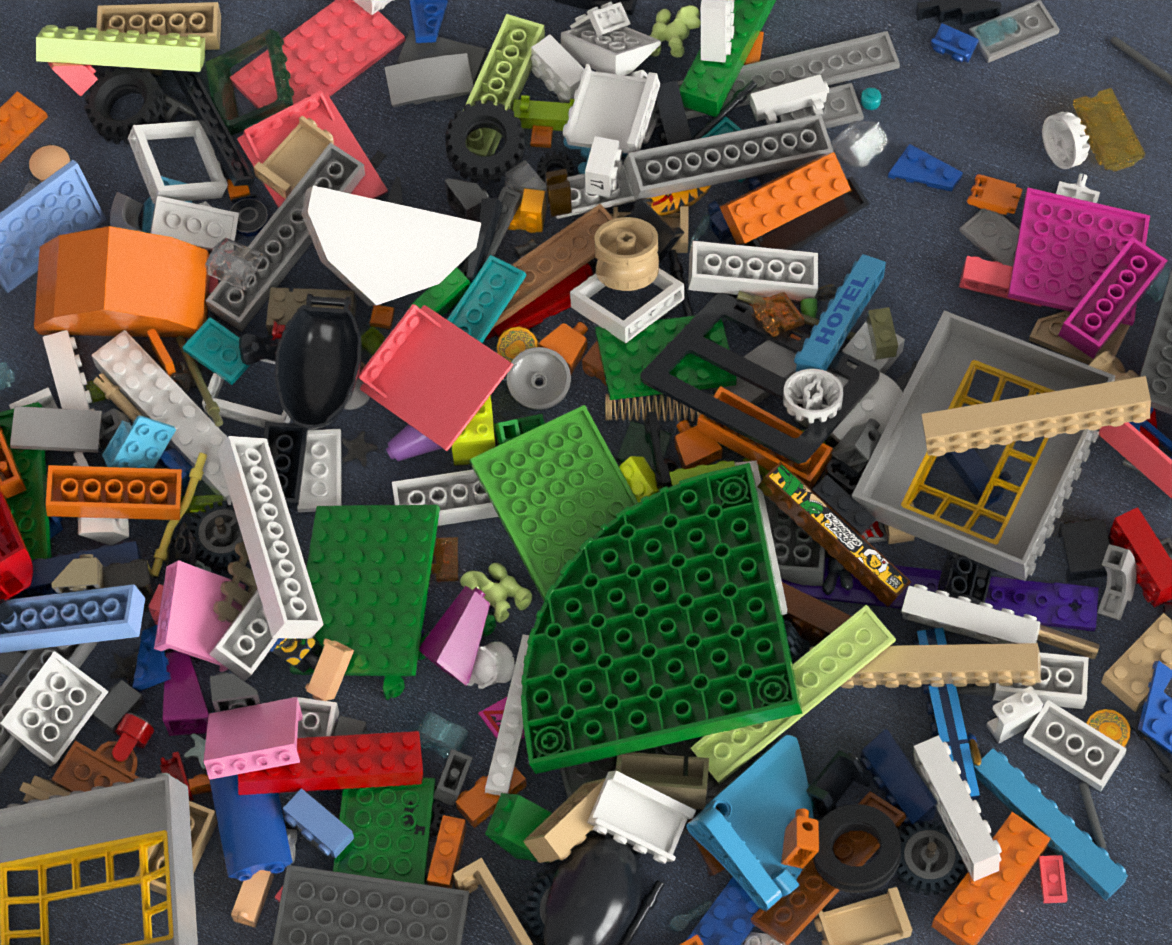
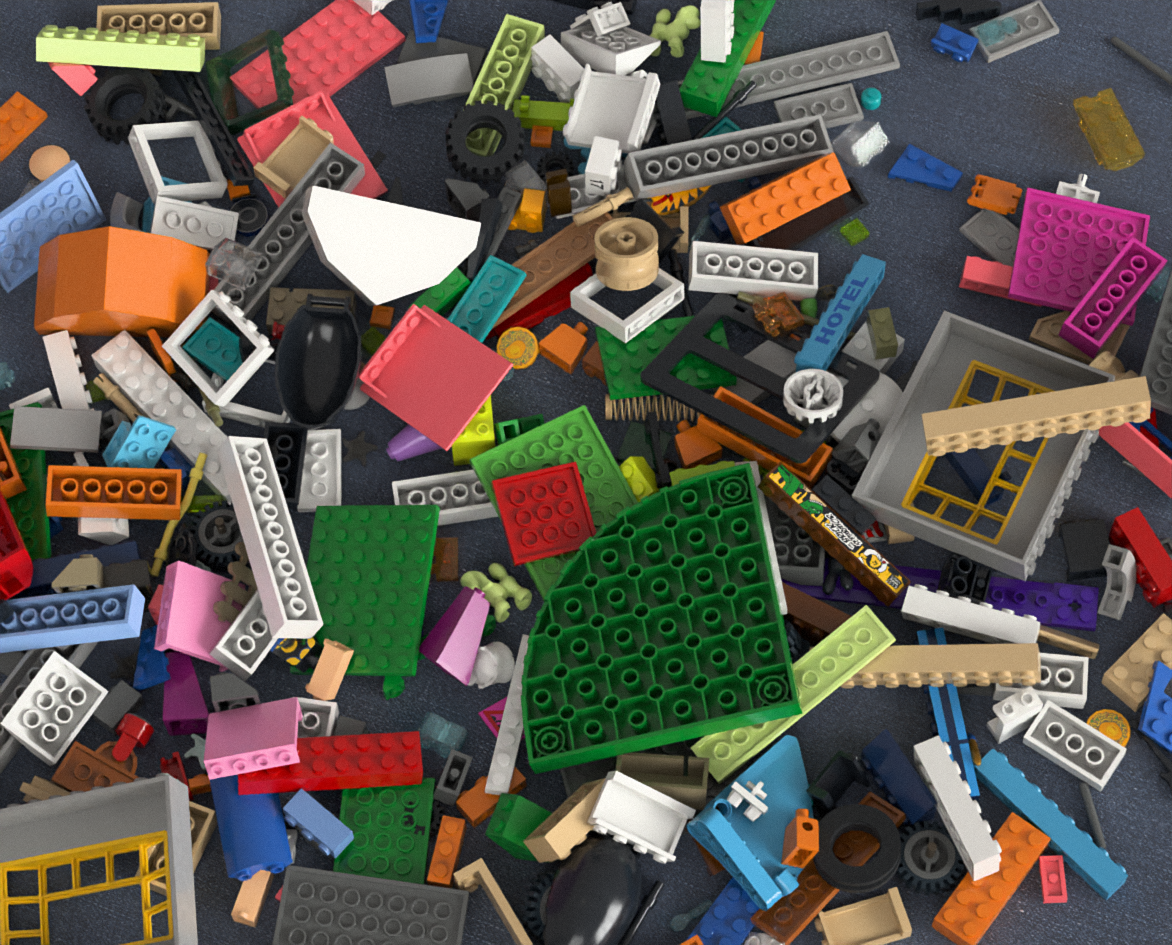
light grey dish [507,347,571,410] -> none
white brick [750,74,829,125] -> none
white gear [1042,112,1090,169] -> none
none -> white window [162,290,275,407]
none -> red plate [491,461,596,566]
none -> tan pin [572,187,634,227]
none -> white hips [727,781,768,822]
none -> clear neon green tile [840,218,869,246]

